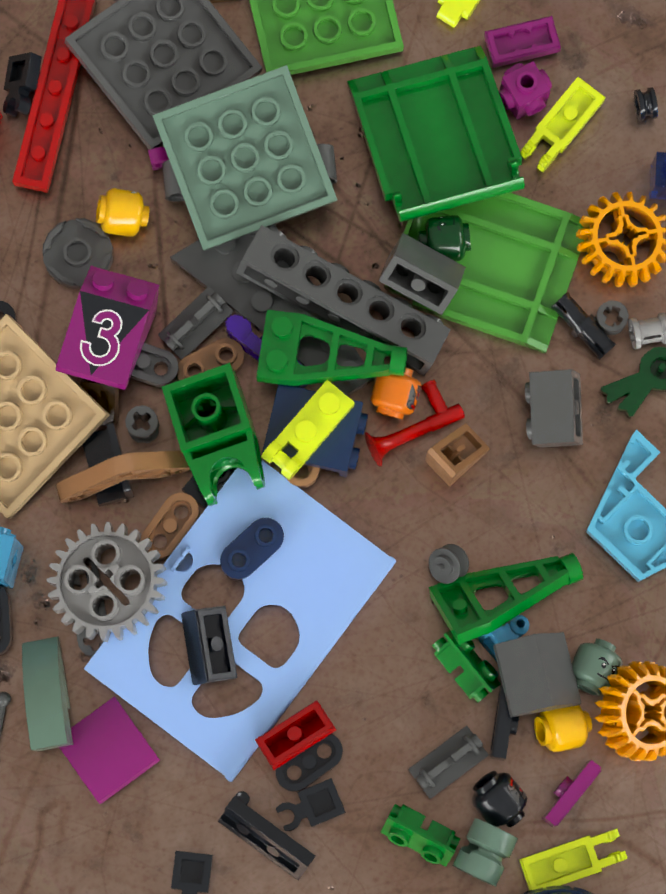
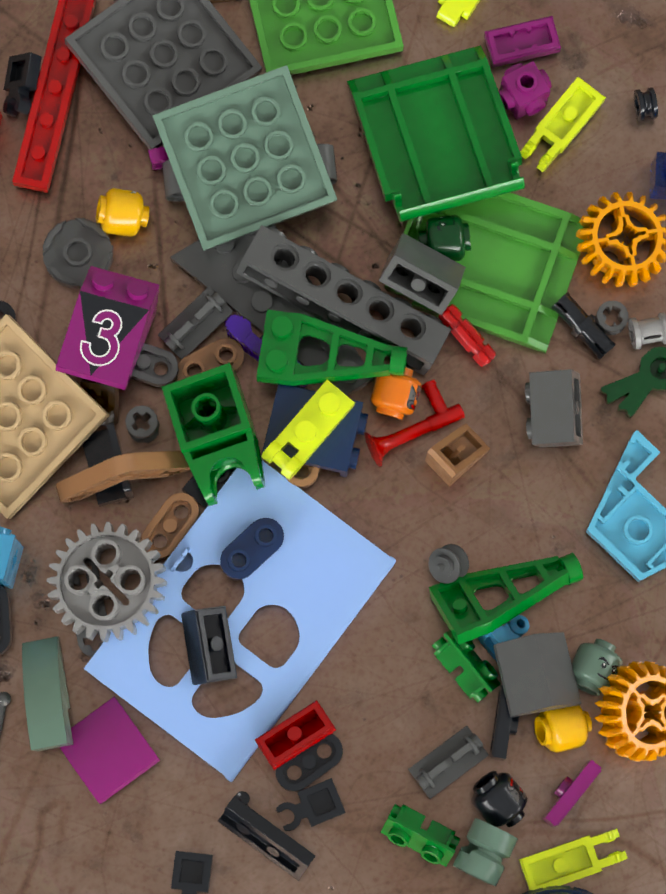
none -> red axle [438,304,496,367]

